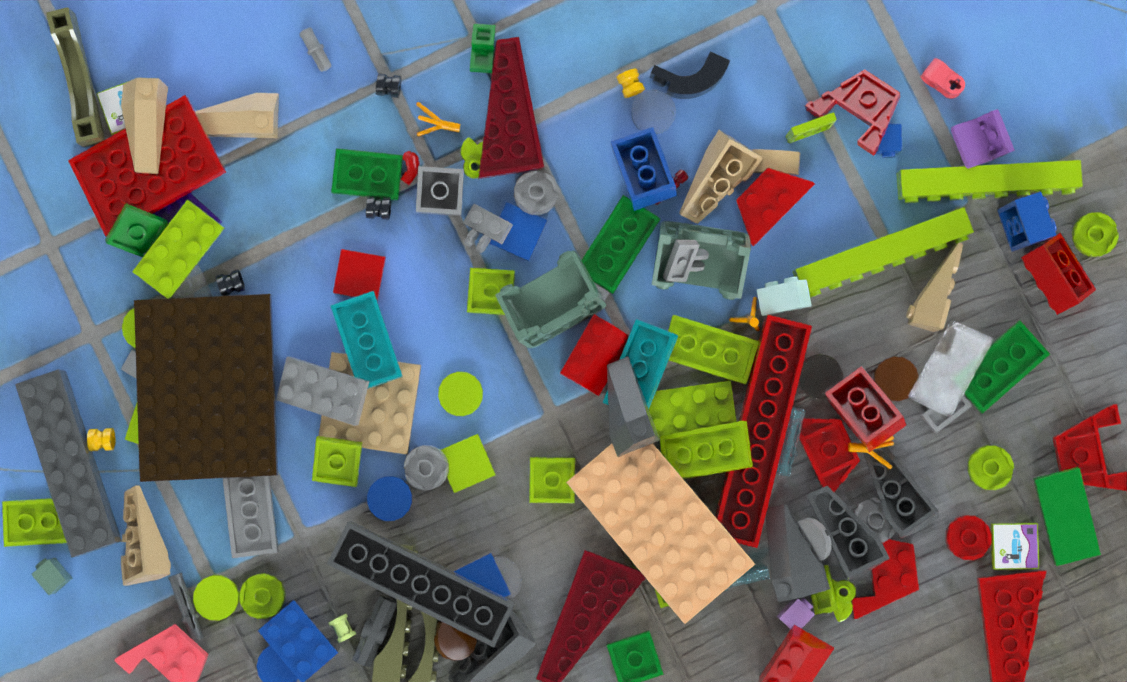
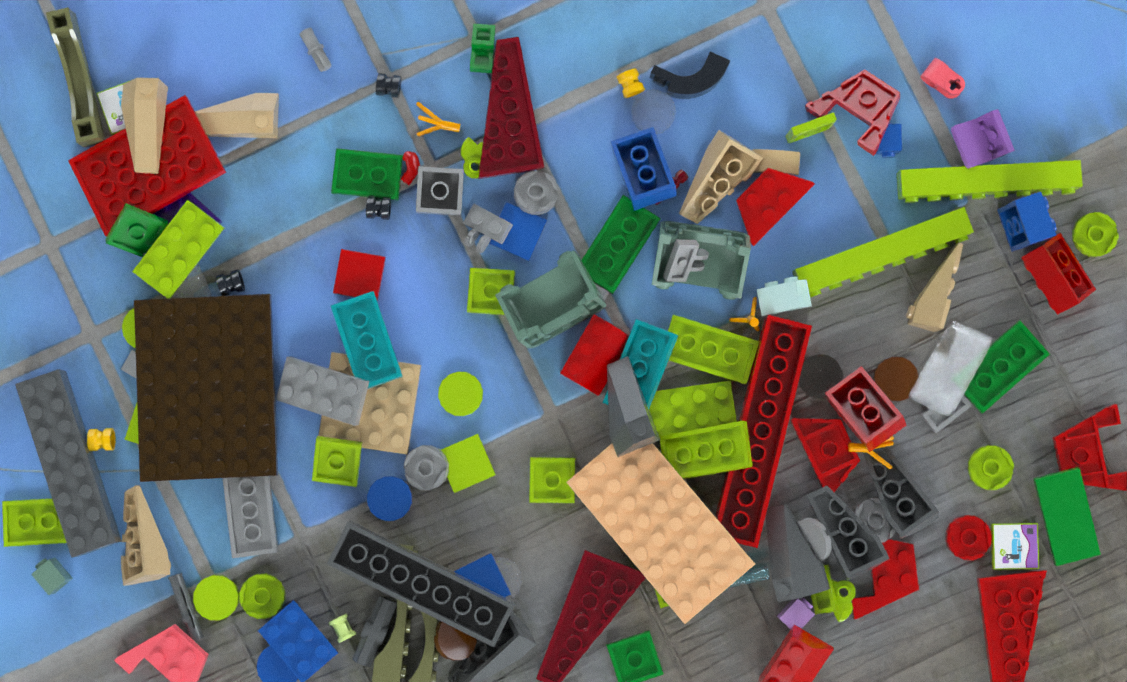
clear light blue pin [776,407,806,476] -> none

